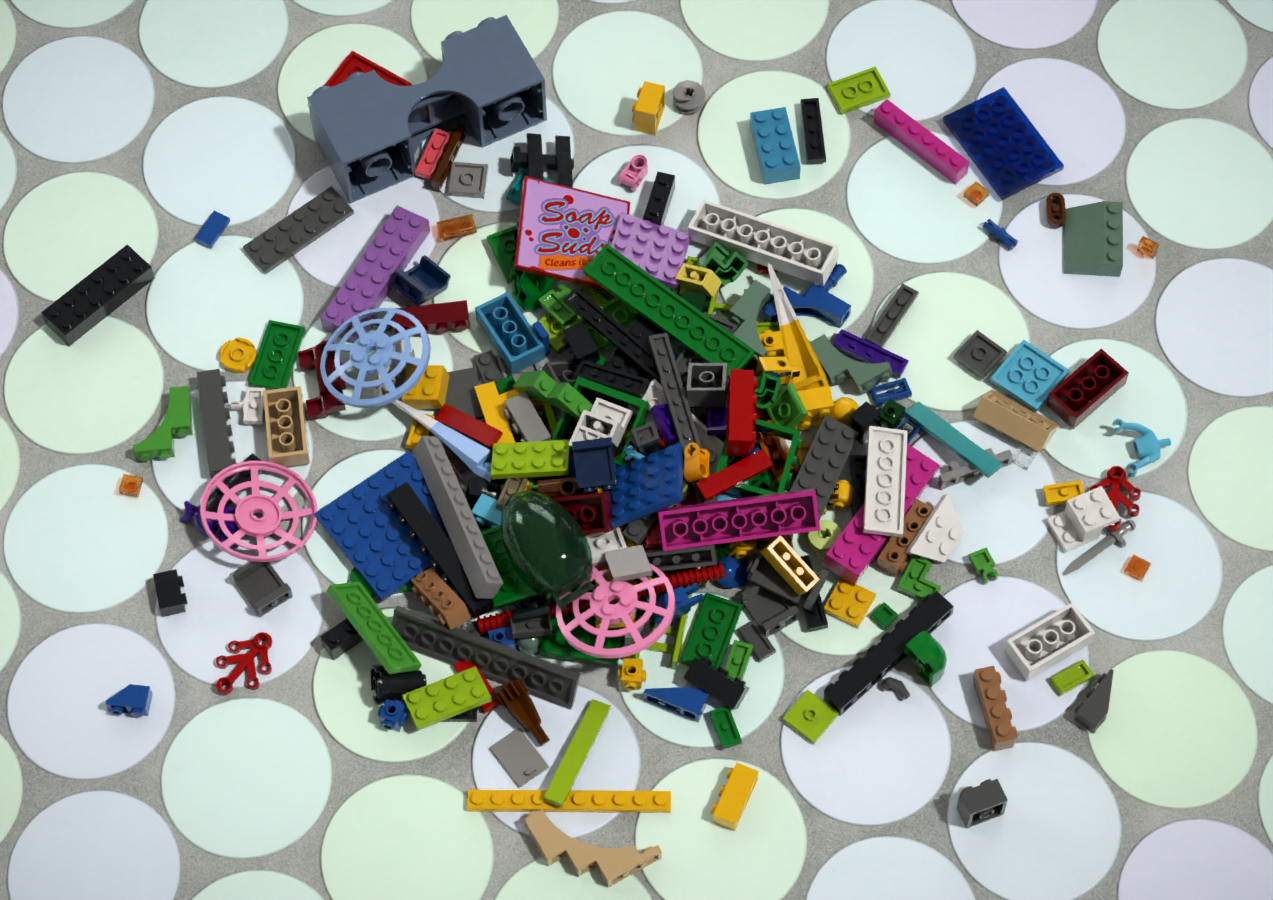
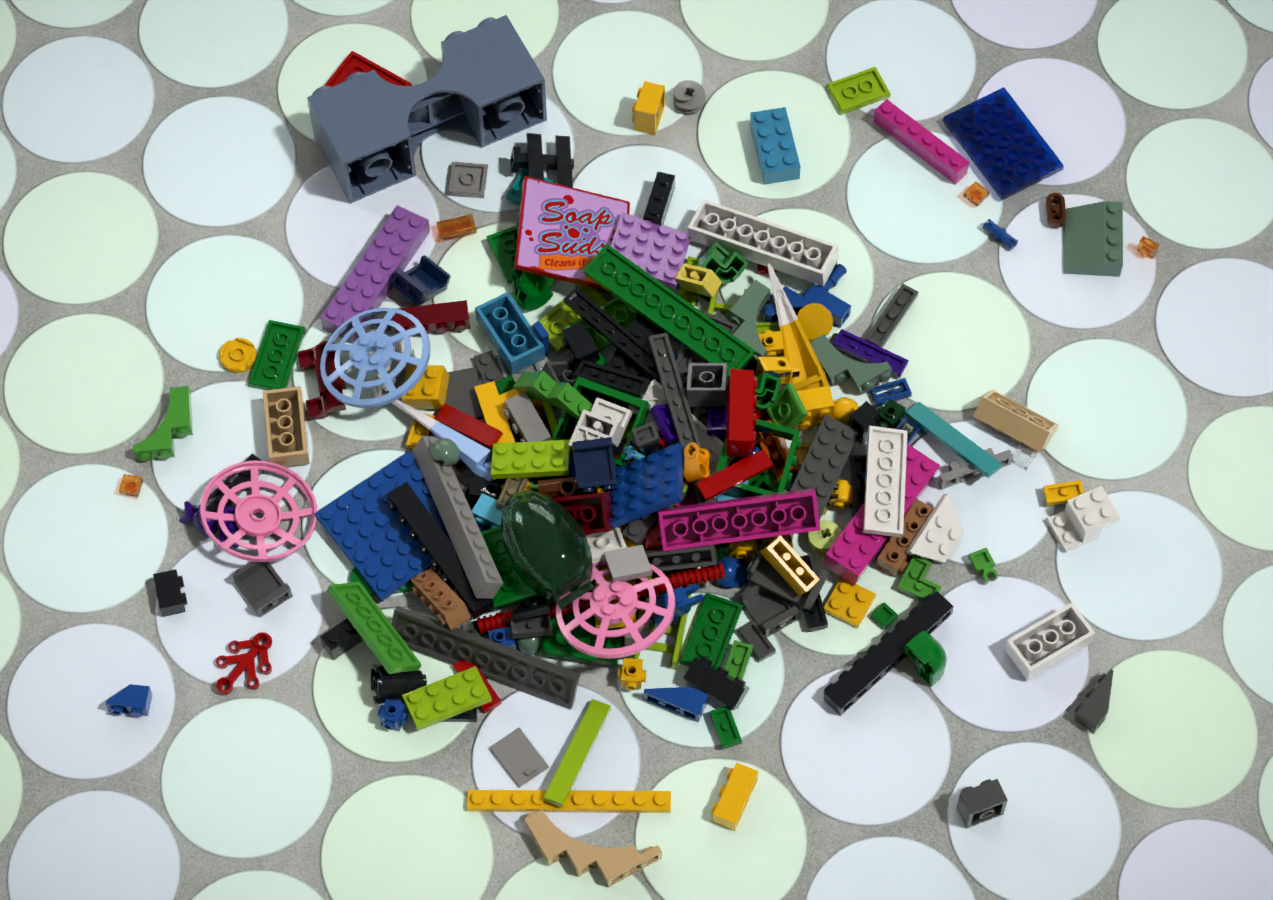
black brick [41,244,155,346] -> none
blue tile [195,210,230,248] -> none
dark grey brick [197,369,237,479] -> none
white plate [231,387,266,425] -> none
dark grey plate [243,186,354,274] -> none
coral plate [415,128,451,180] -> none
reddish brown plate [430,123,466,192] -> none
reddish brown piece [495,678,550,746] -> none
bright green plate [538,284,577,328] -> none
bright pink piece [618,155,648,191] -> none
dark green brick [682,290,709,313] -> none
lime plate [782,690,839,744] -> none
black plate [800,98,826,164] -> none
dark grey arm [881,677,910,700] -> none
dark grey plate [953,330,1007,380] -> none
medium nougat brick [973,666,1017,751] -> none
medium azure plate [990,339,1070,412] -> none
dark red brick [1046,349,1129,429] -> none
lime tile [1049,660,1094,696] -> none
light grey sword [1063,520,1136,575] -> none
red plant [1090,466,1141,532] -> none
medium azure piece [1112,419,1171,477] -> none
clear orange plate [1124,554,1151,582] -> none
none -> sand green hair [430,438,460,466]
none -> yellow tile [797,303,833,340]

